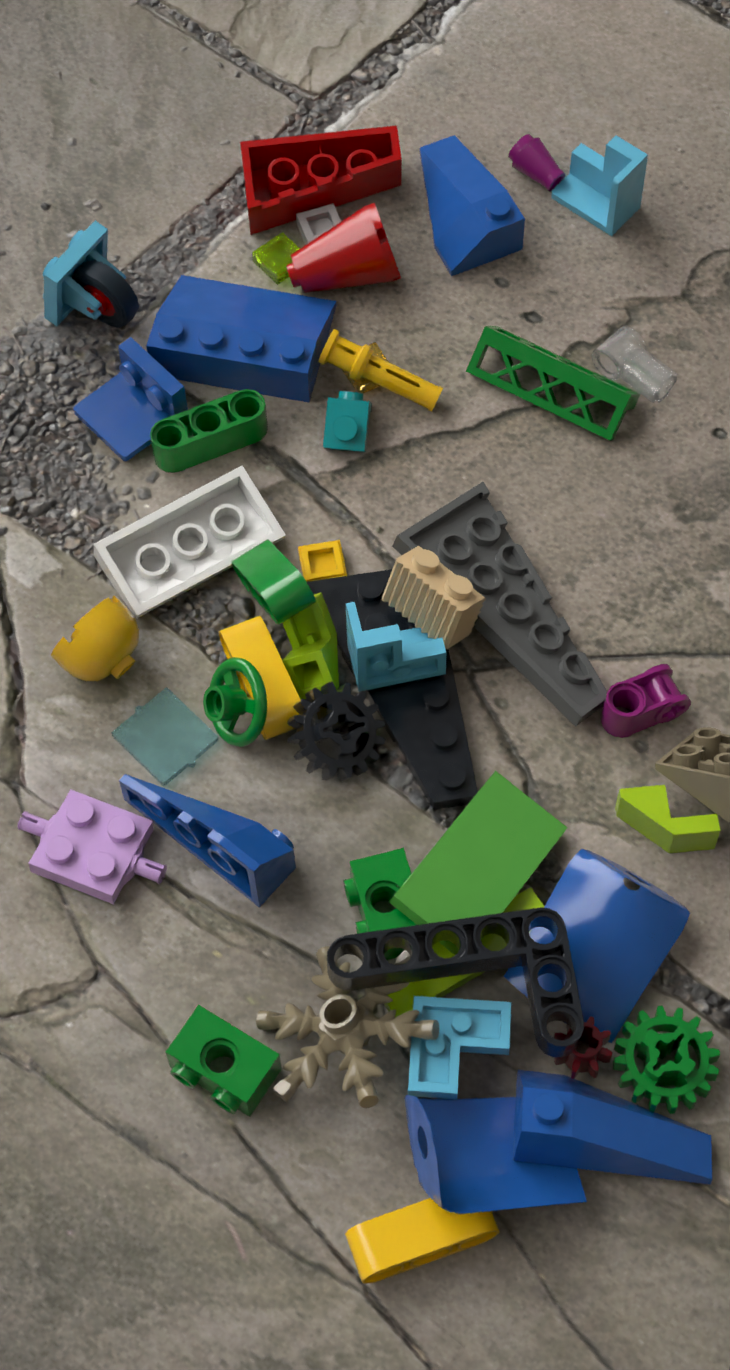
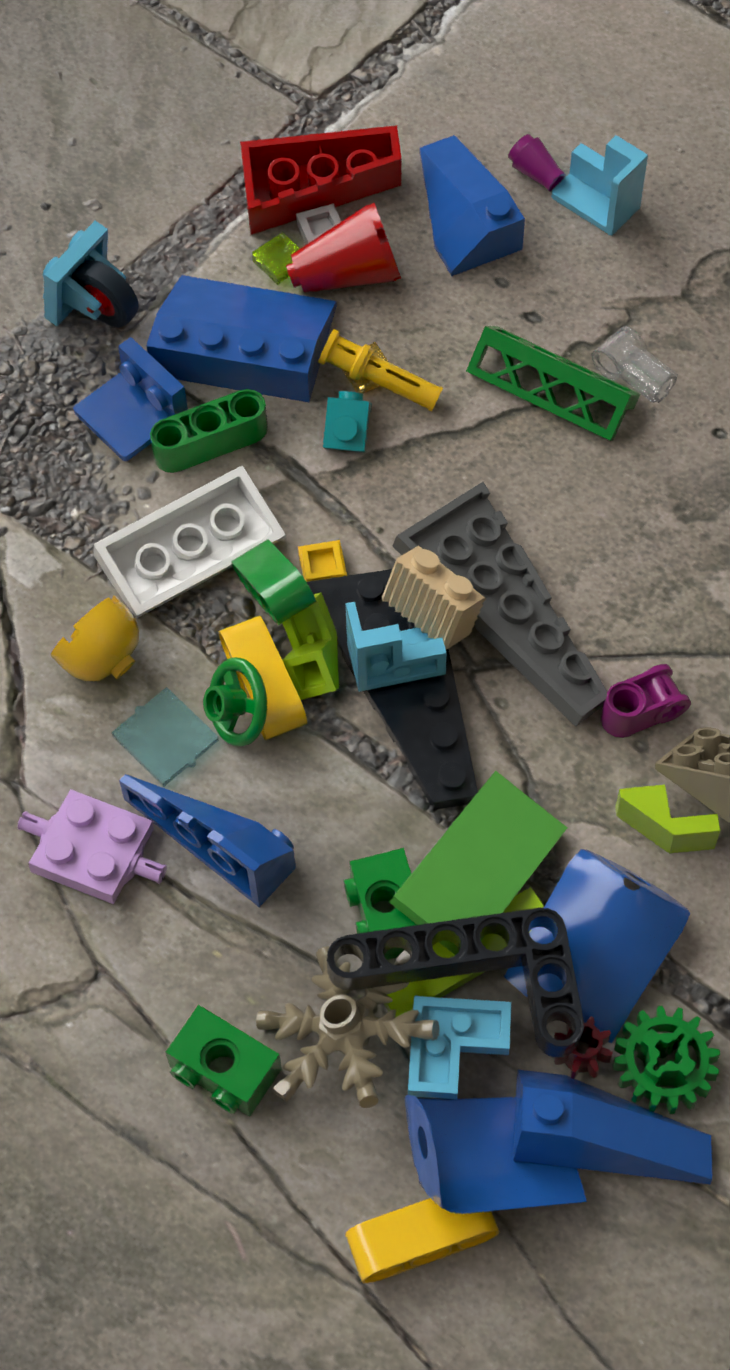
black gear [287,682,386,782] -> none

